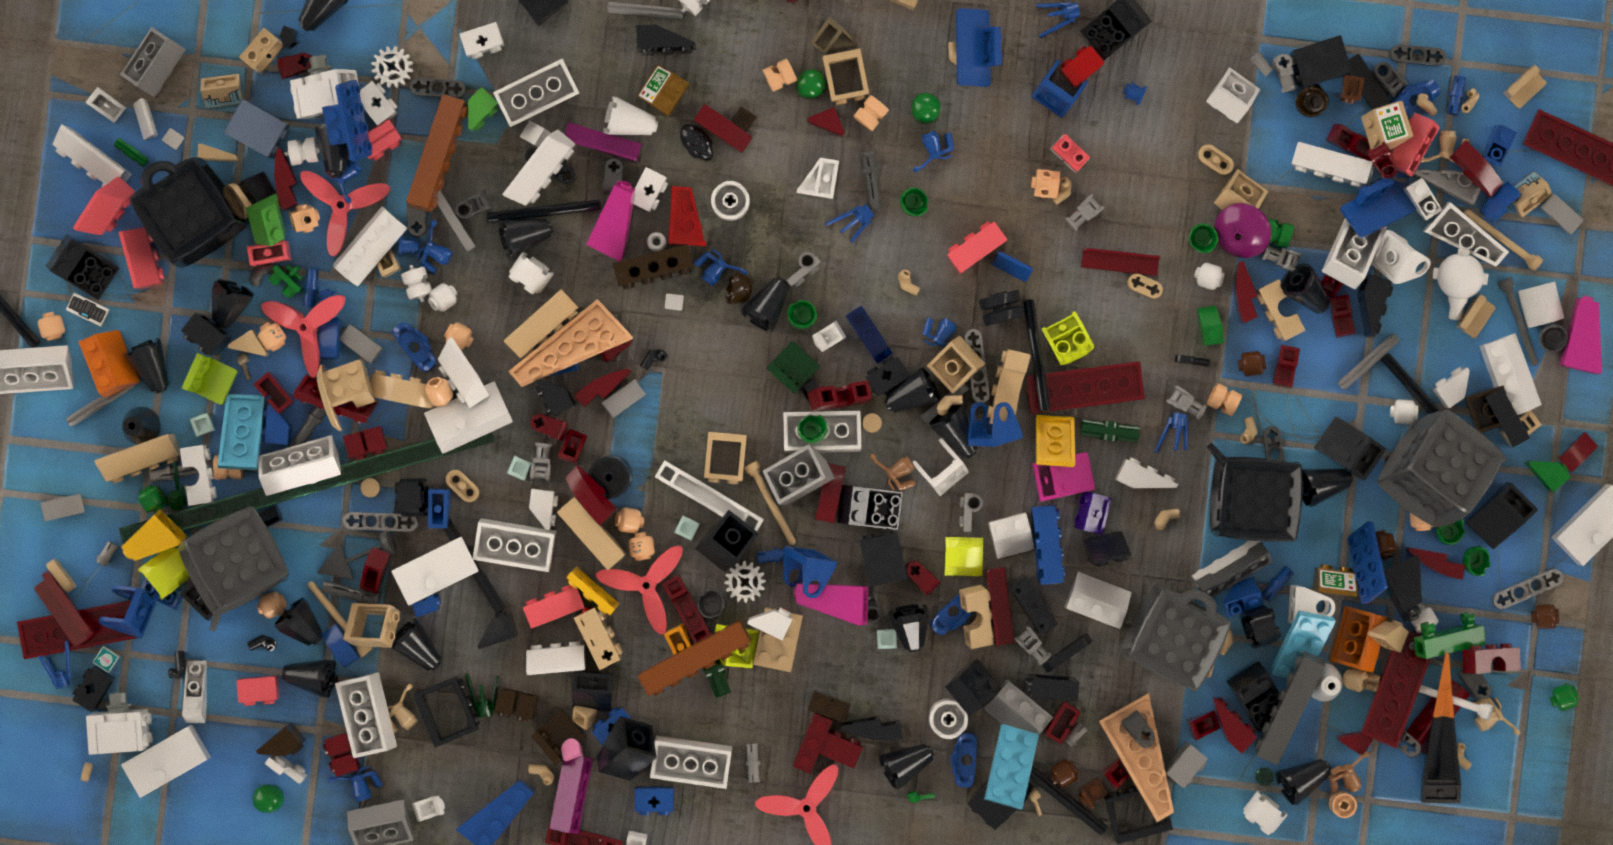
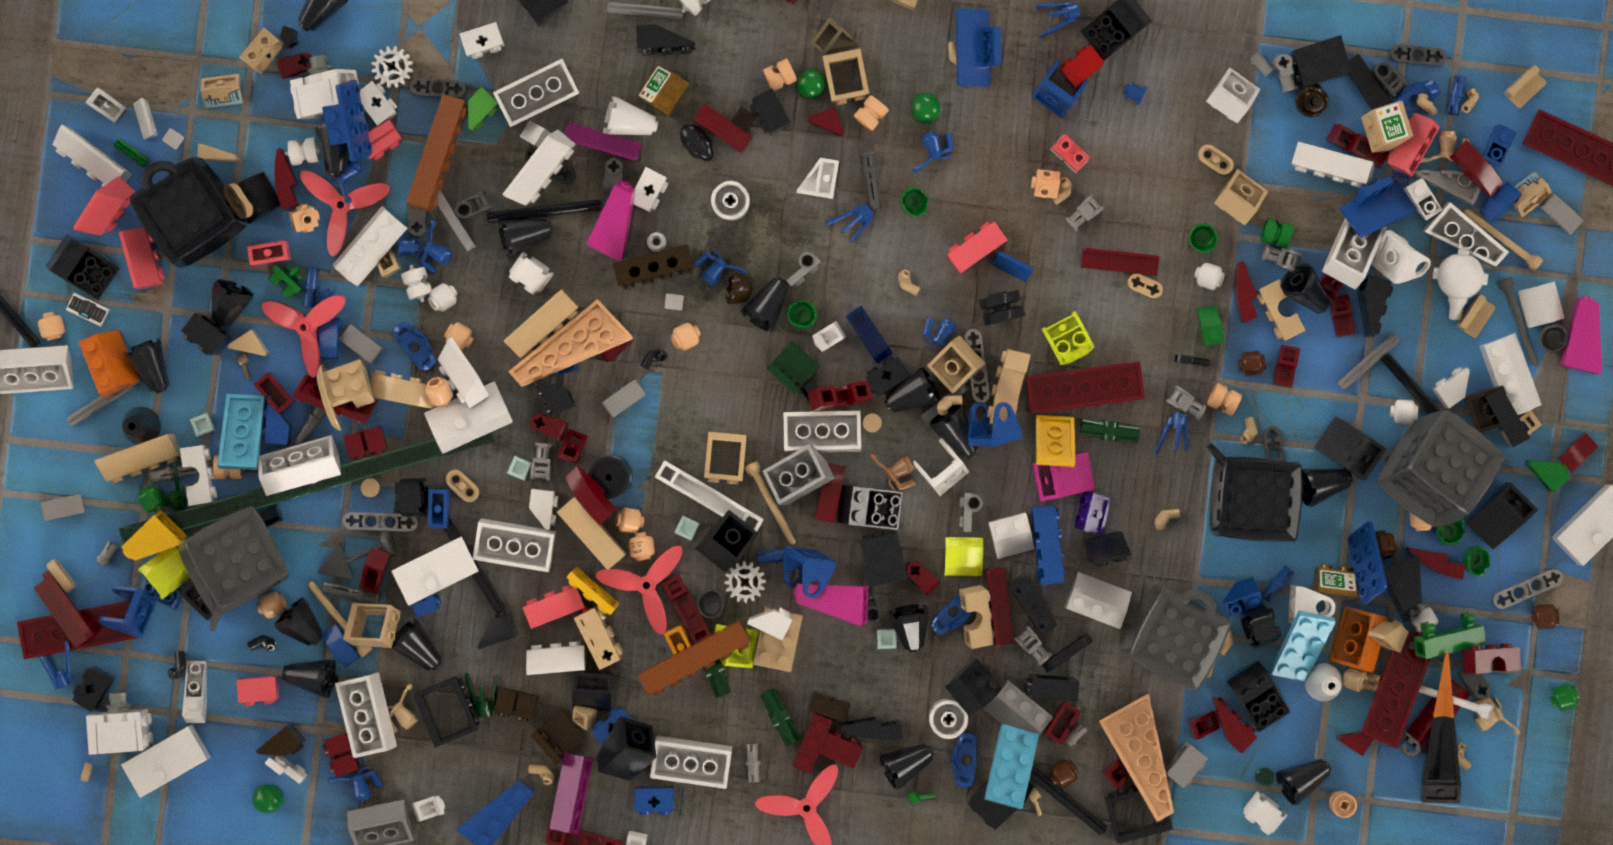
tile [93,646,120,673] -> none
light grey slope [120,27,186,97] -> none
lime bracket [182,353,238,405] -> none
sand blue slope [224,99,289,159] -> none
bright green slope [246,194,287,246] -> none
dark grey arm [249,264,274,287] -> none
light nougat head [257,322,286,352] -> none
bright pink tile [561,739,583,761] -> none
dark red slope [574,369,632,407] -> none
red wing [668,186,706,247] -> none
green hair [797,414,827,443] -> none
black axle [1024,299,1050,412] -> none
reddish brown bracket [1078,777,1108,809] -> none
white slope [1114,458,1178,488] -> none
dark grey piece [1121,710,1154,748] -> none
dark grey piece [1192,540,1273,598] -> none
magenta dish [1214,203,1271,258] -> none
dark grey brick [1254,651,1326,765] -> none
medium nougat piece [1329,751,1370,793] -> none
reddish brown bracket [1336,75,1365,104] -> none
dark red piece [1367,141,1398,179] -> none
none -> light nougat head [671,323,701,351]
none -> black brick [750,88,790,136]
none -> dark green piece [760,688,801,747]

